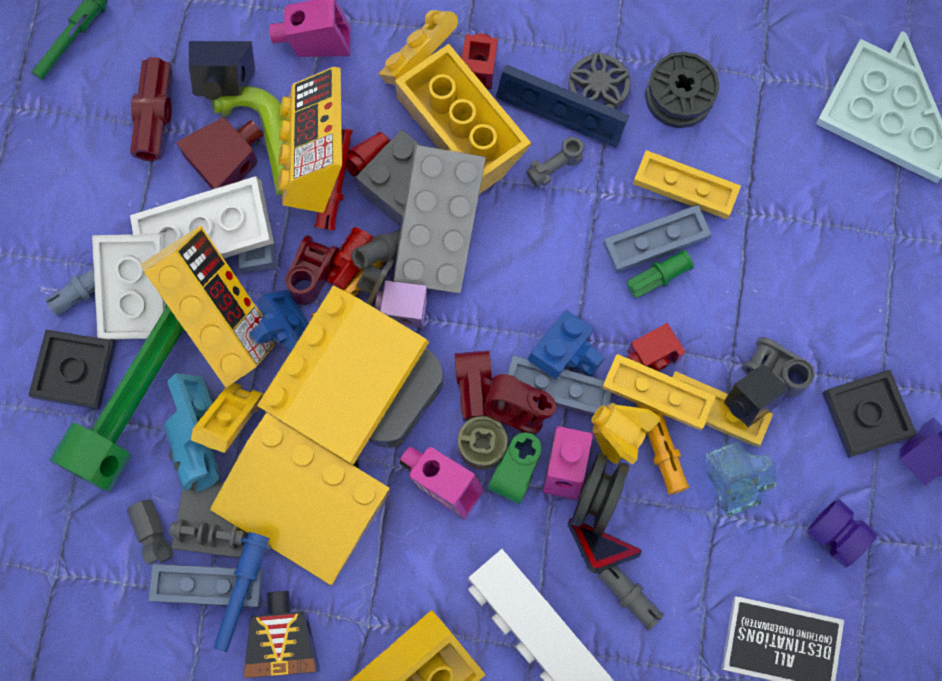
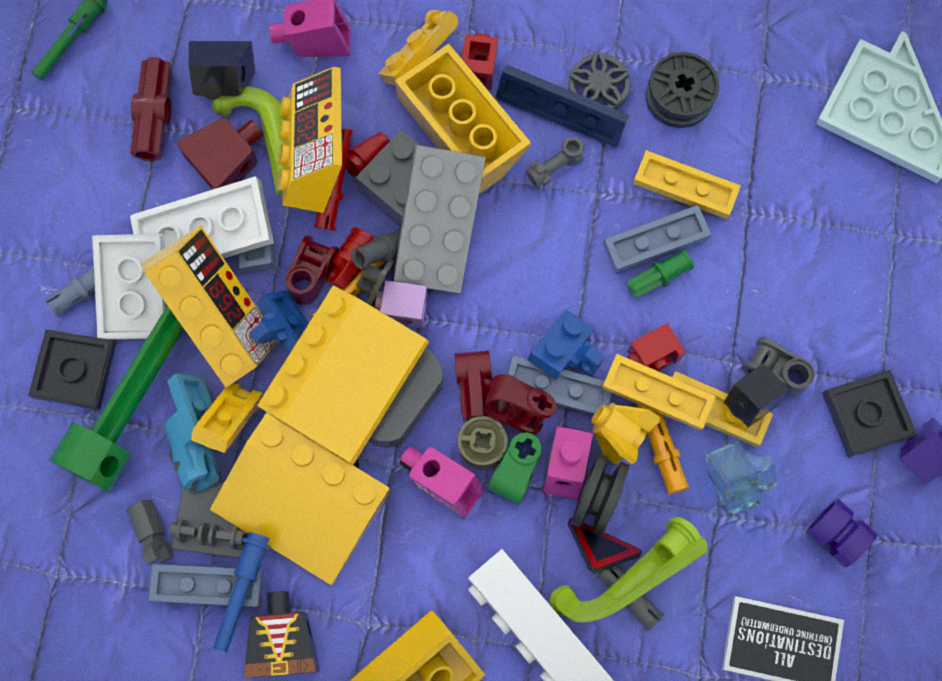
none -> lime animal [550,517,708,622]

